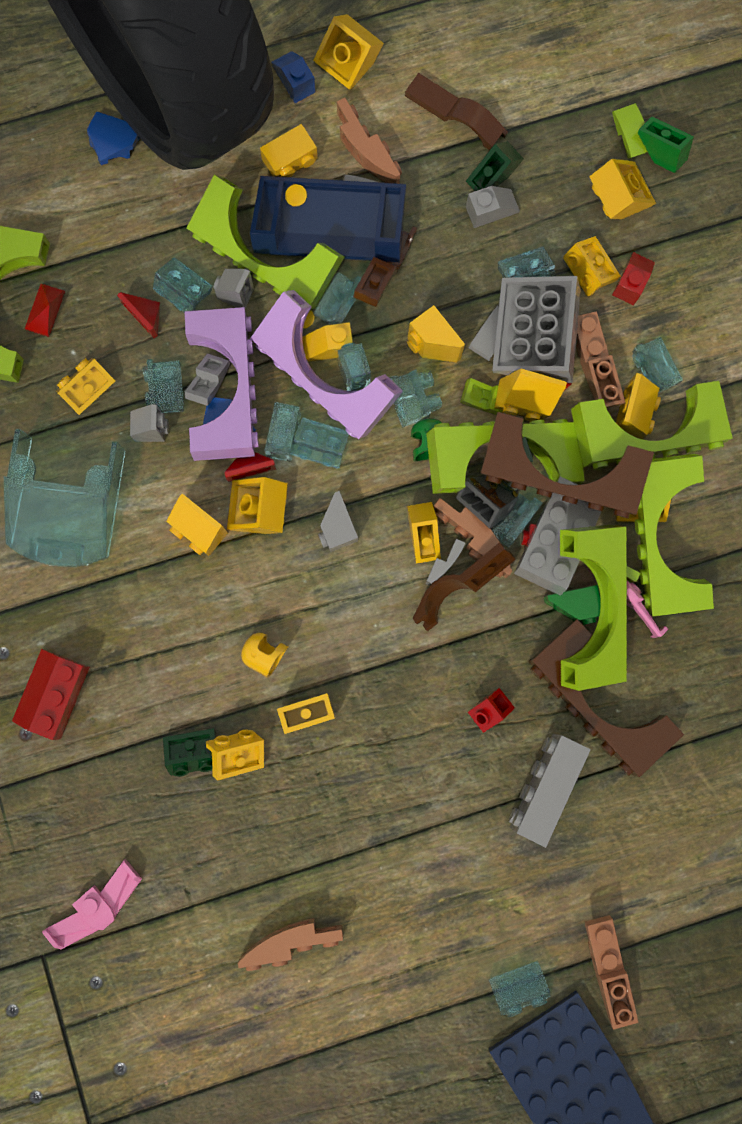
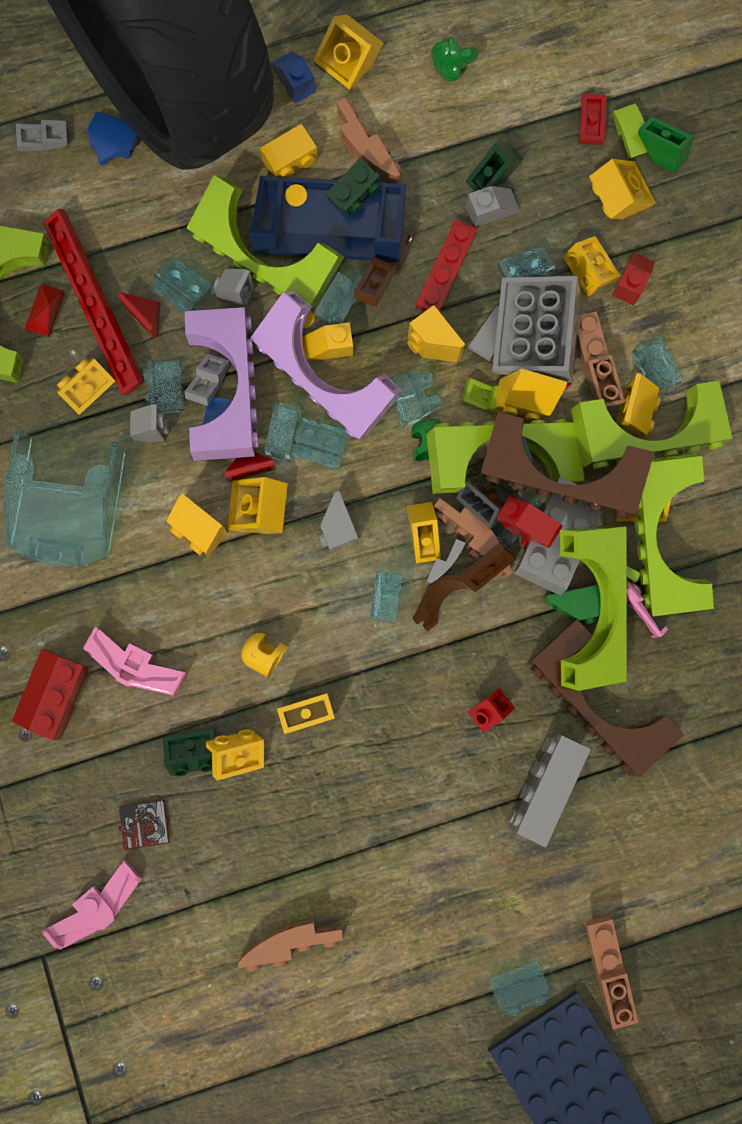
clear light blue brick [337,343,371,391] -> none
reddish brown piece [405,73,508,150] -> none
none -> light grey slope [16,120,67,151]
none -> red plate [43,209,145,395]
none -> bright pink plate [83,626,187,696]
none -> piece [119,800,170,850]
none -> dark green bracket [326,157,382,217]
none -> clear light blue hips [370,571,402,624]
none -> red plate [415,219,478,312]
none -> green hair [431,37,479,82]
none -> red slope [496,496,563,548]
none -> red plate [579,93,607,145]

